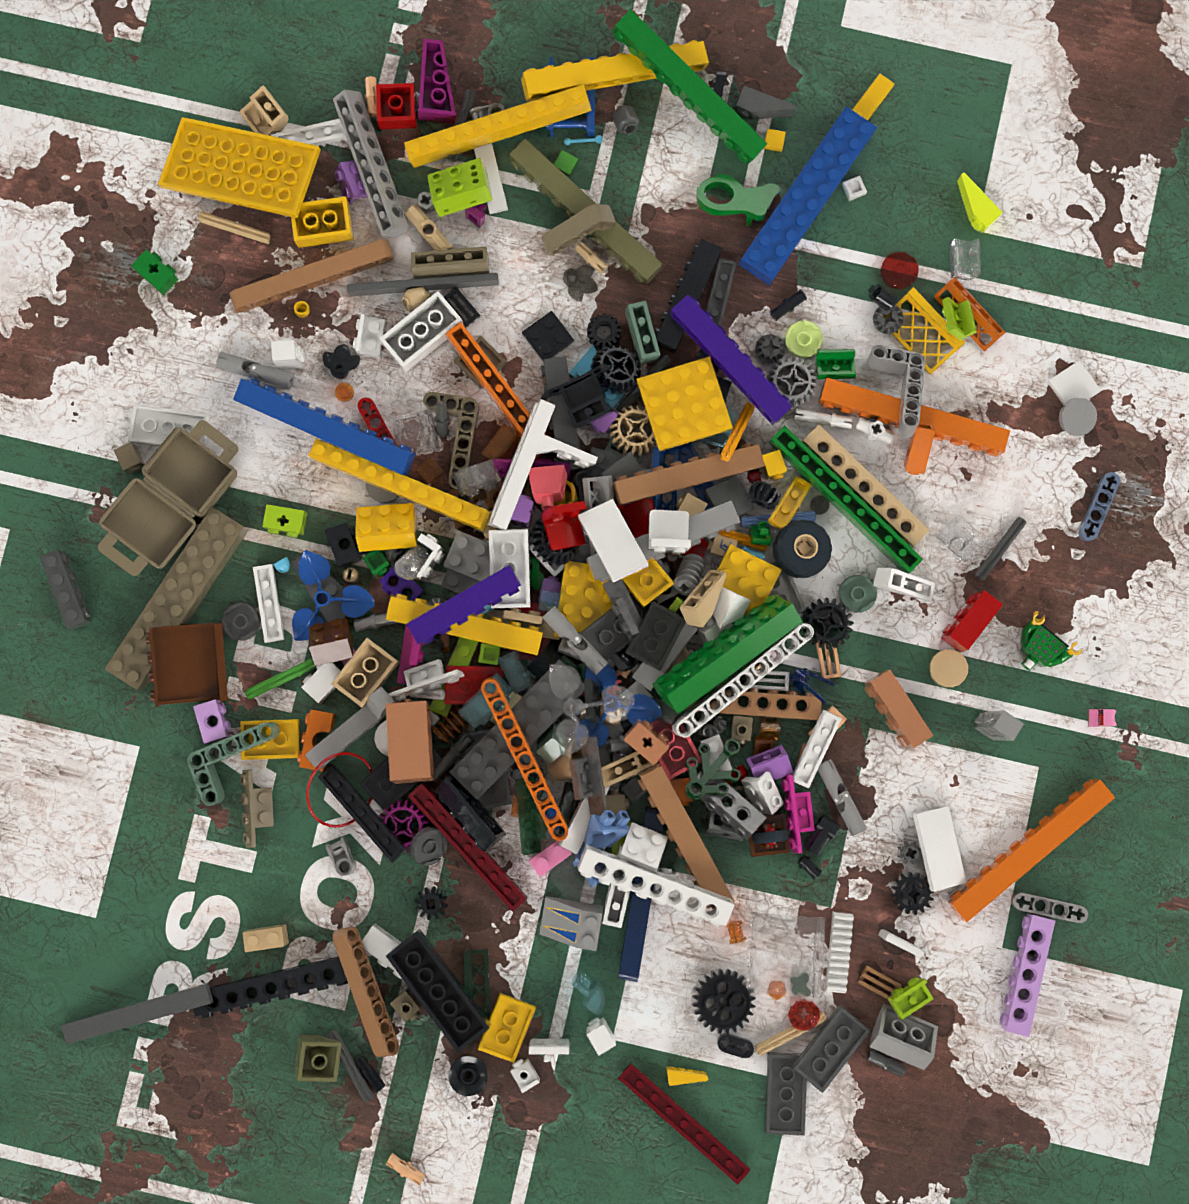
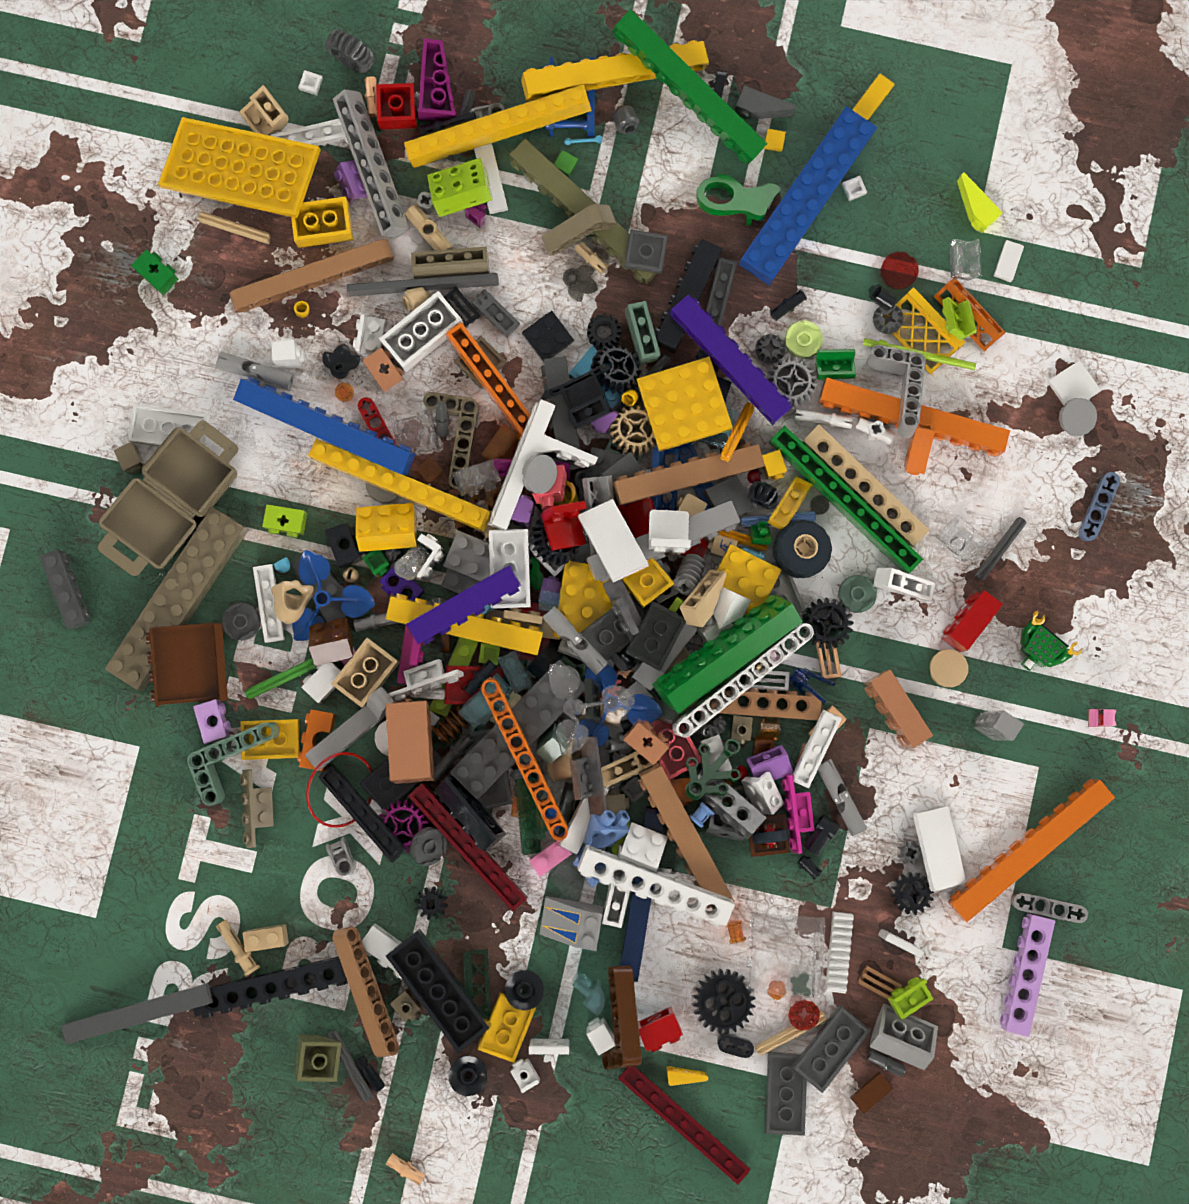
none -> tan pin [216,919,260,977]
none -> tan piece [271,580,314,624]
none -> white tile [298,70,323,95]
none -> dark grey gear [325,29,375,73]
none -> nougat brick [362,348,403,392]
none -> black pin [420,111,477,137]
none -> black pin [463,659,498,696]
none -> dark grey hinge [471,289,520,338]
none -> black dish [505,970,544,1011]
none -> light grey tile [522,454,557,494]
none -> reddish brown beam [602,965,642,1070]
none -> yellow hinge [622,389,638,406]
none -> dark grey tile [624,229,668,274]
none -> red brick [638,1006,683,1052]
none -> medium blue bush [689,802,714,828]
none -> reddish brown tile [850,1072,893,1114]
none -> lime bar [863,338,977,371]
none -> white tile [993,240,1024,282]

